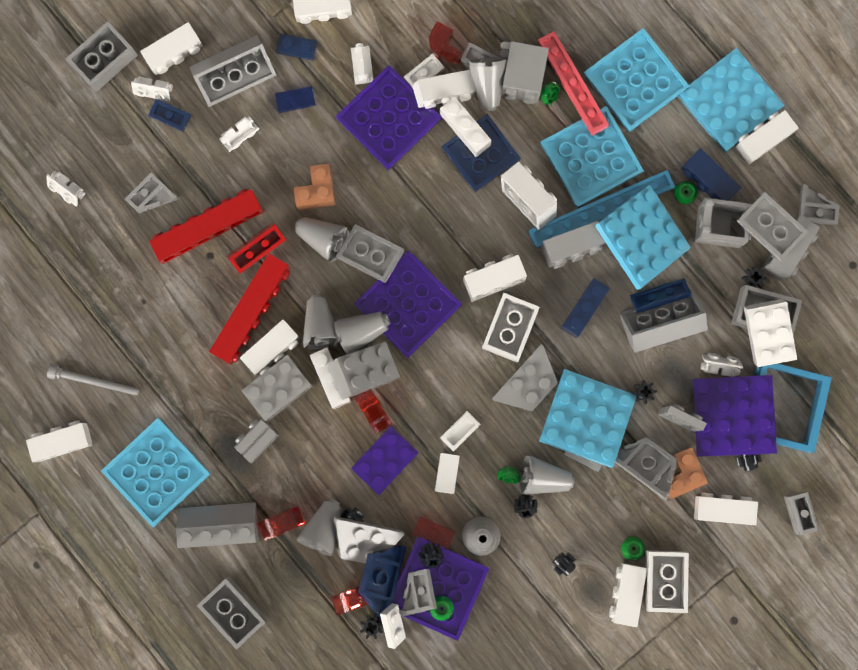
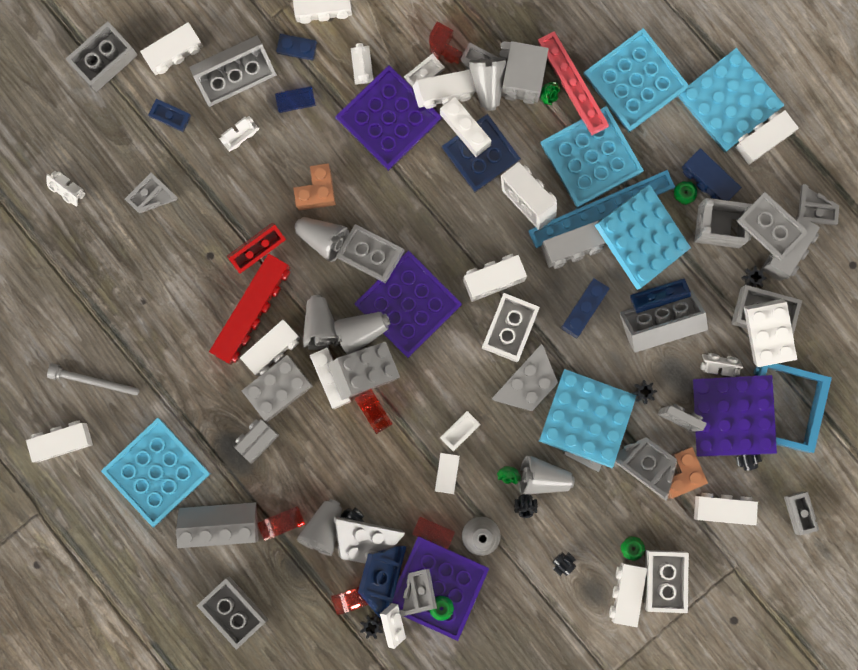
white hinge [131,76,173,101] -> none
red brick [149,189,264,264] -> none
dark purple plate [351,426,419,495] -> none
black gear [418,543,444,568] -> none

